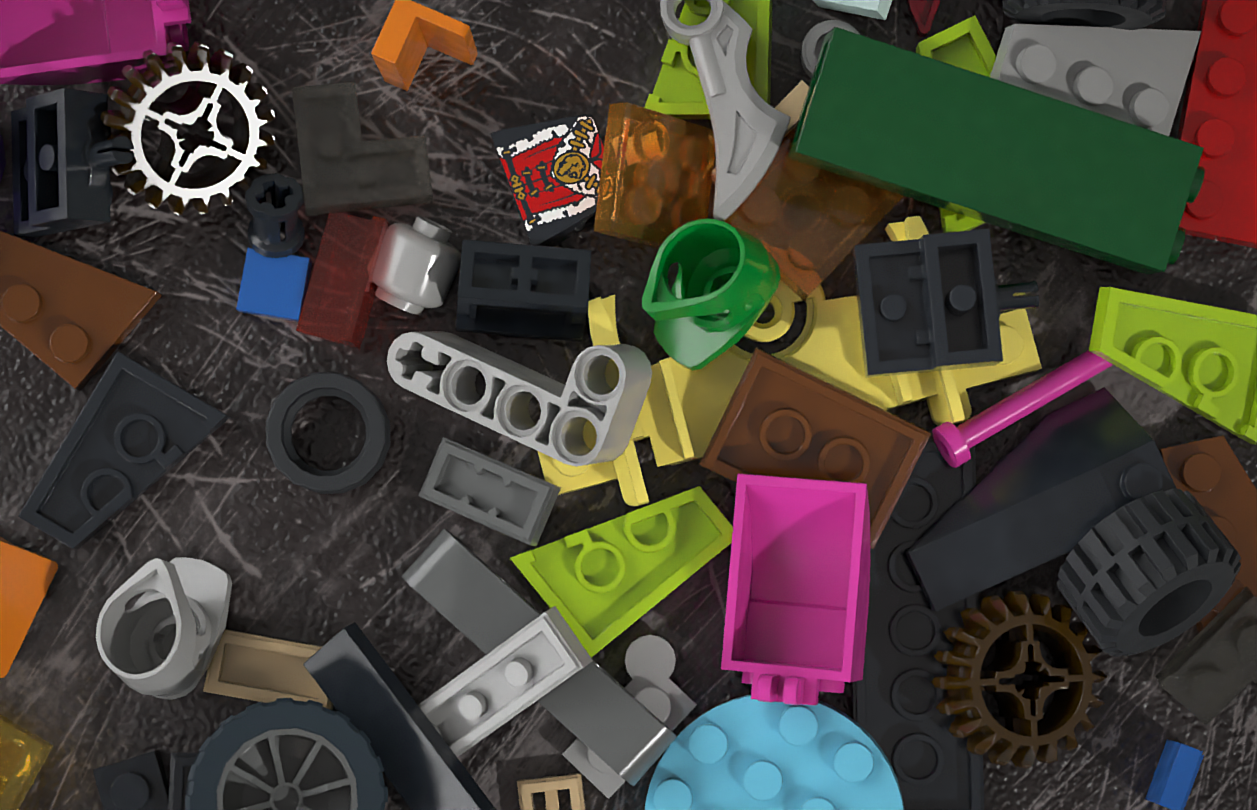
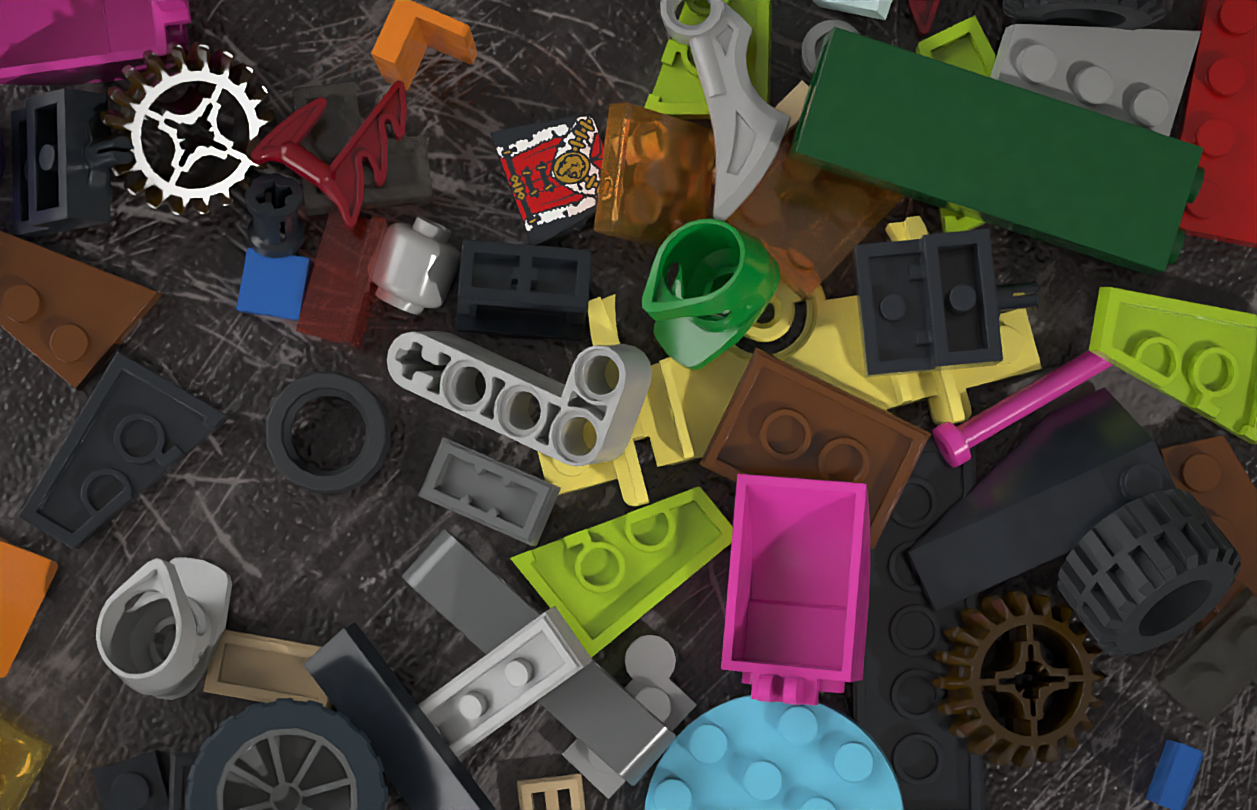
none -> dark red piece [251,80,407,230]

